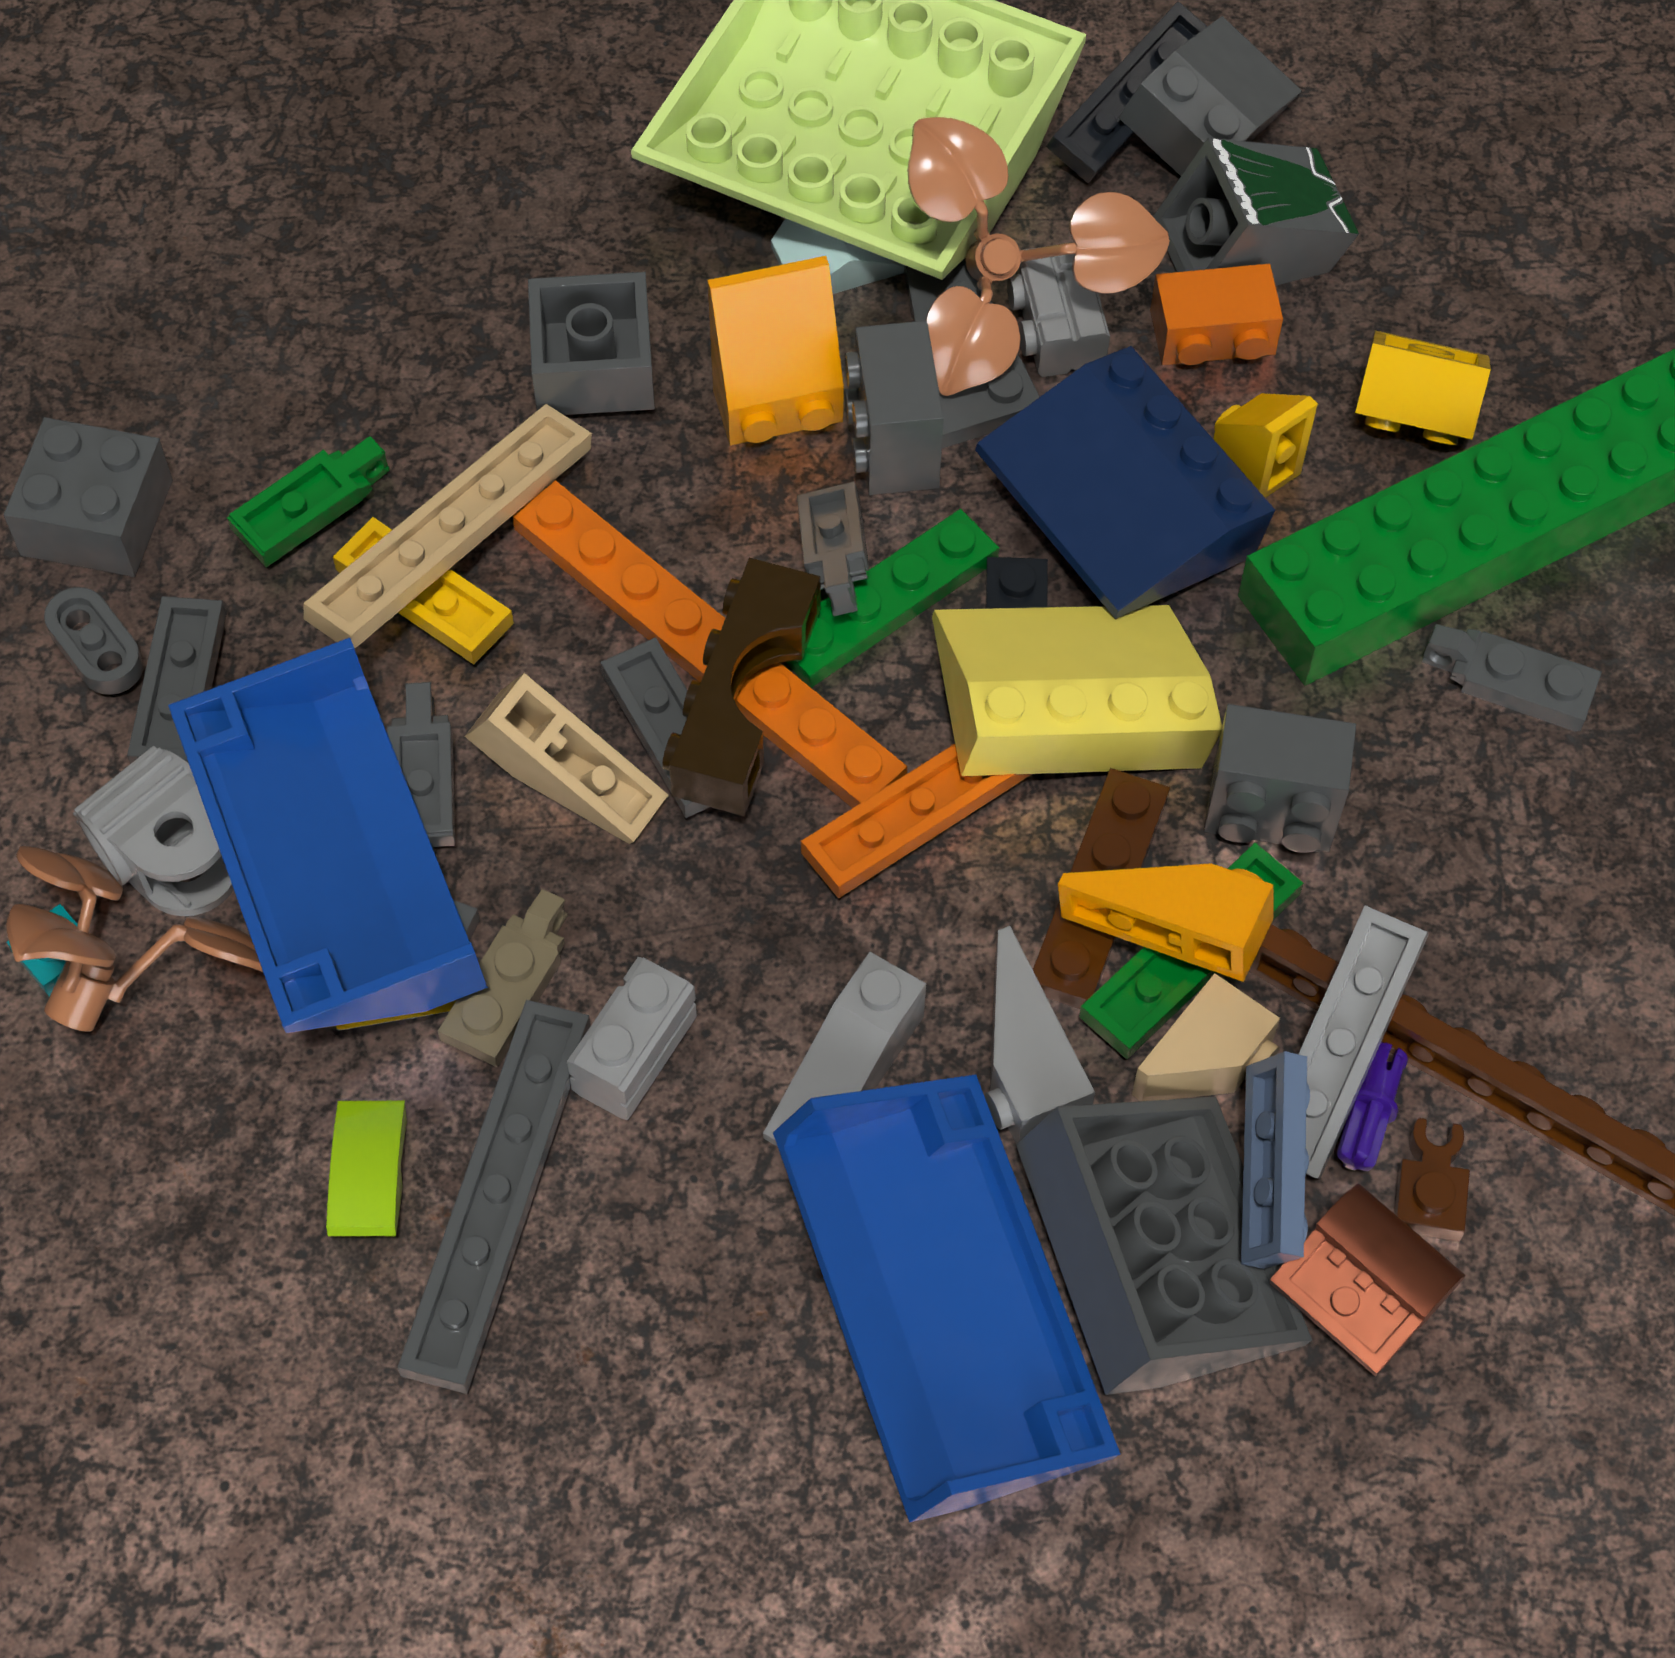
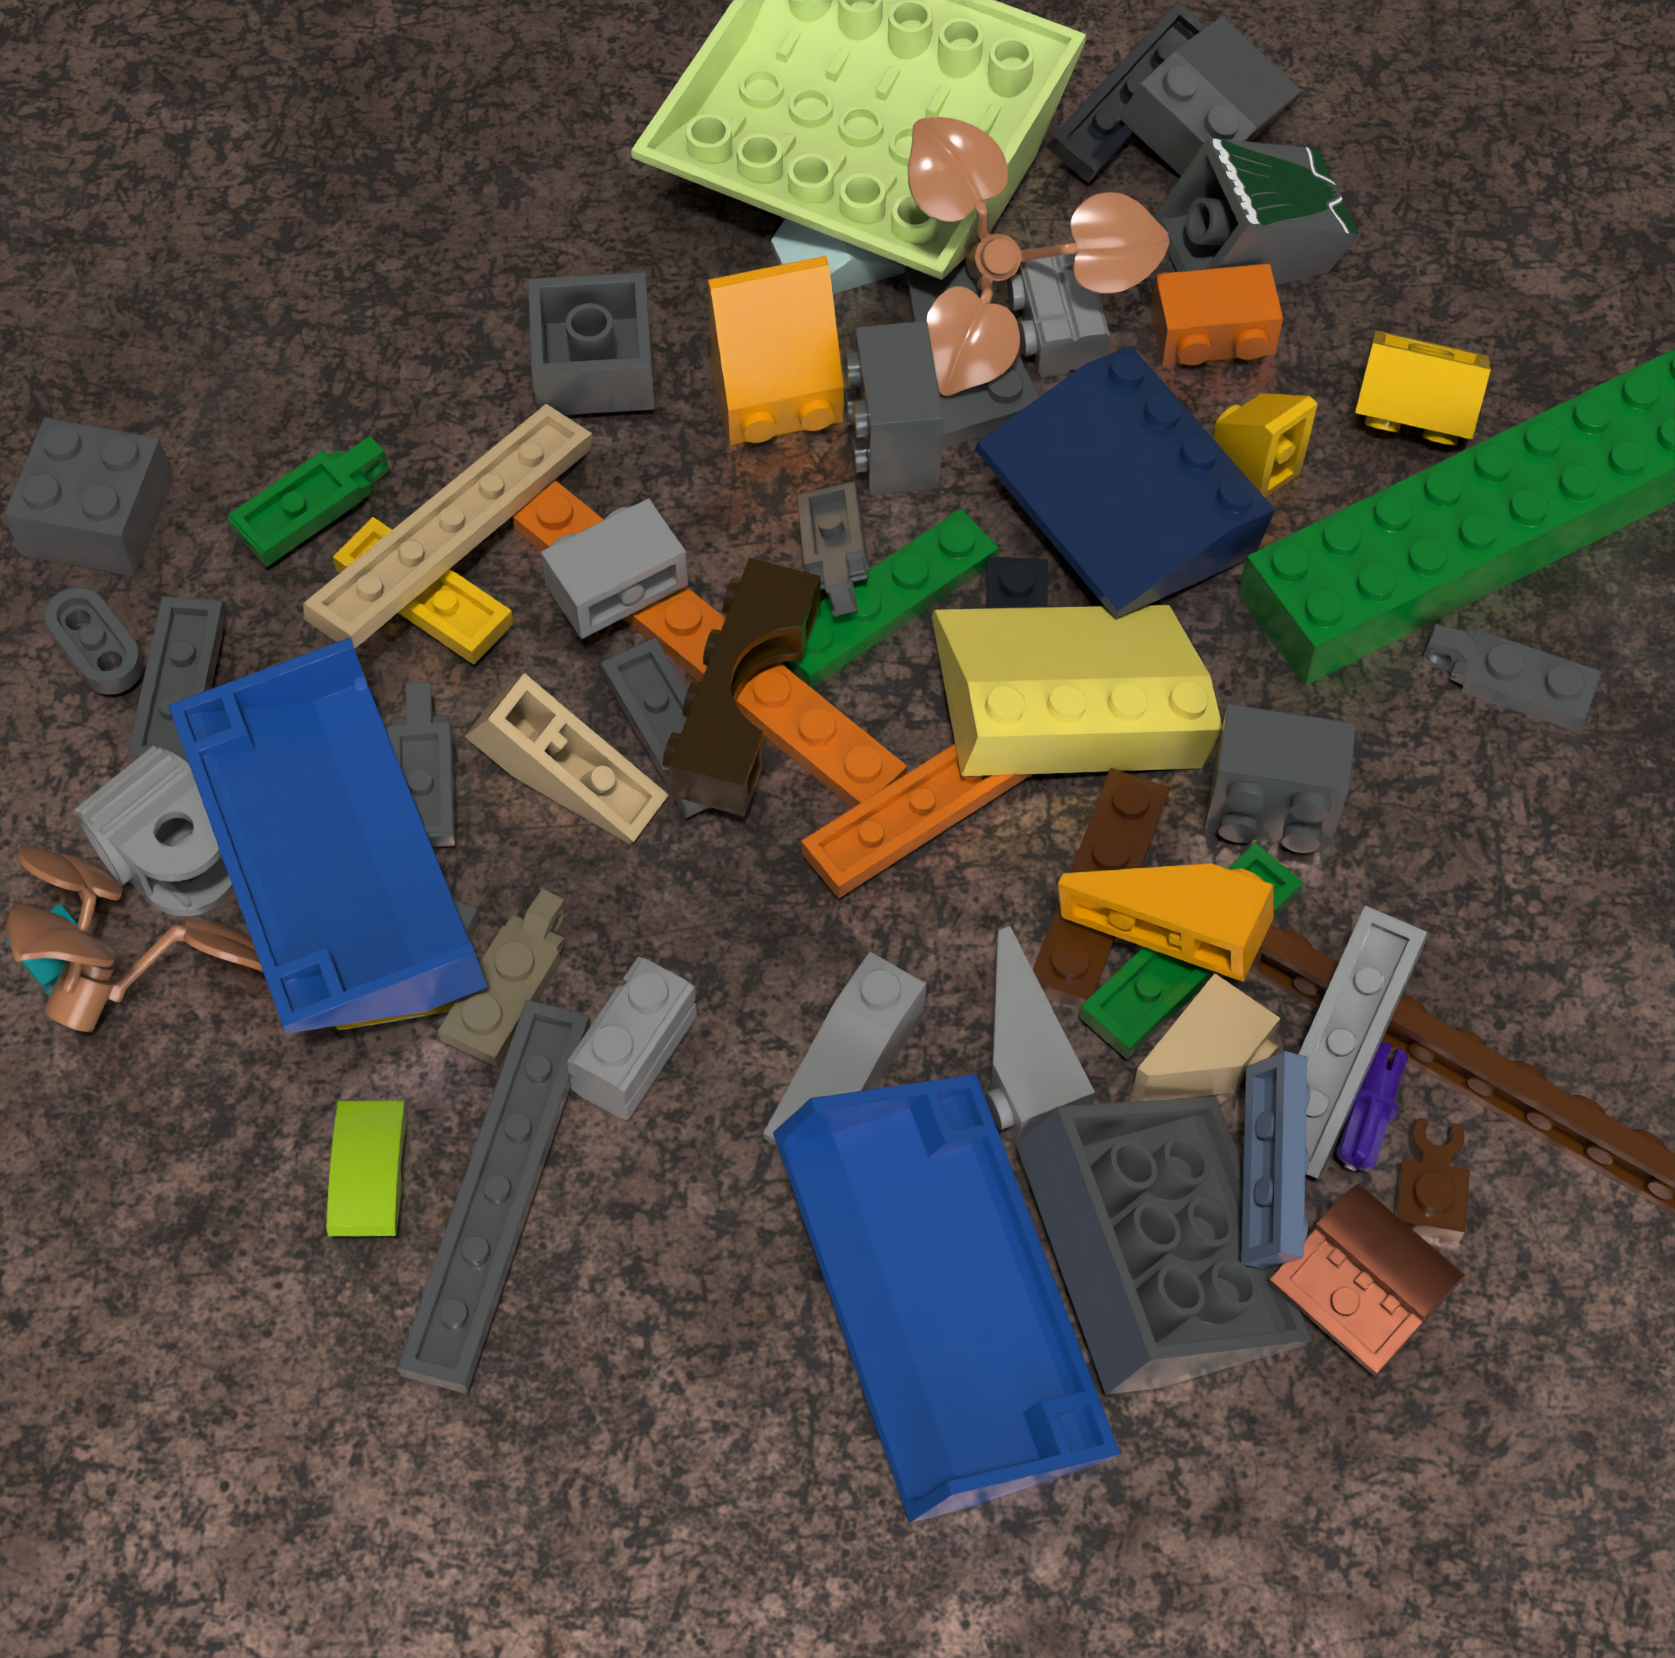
none -> light grey brick [540,498,688,639]

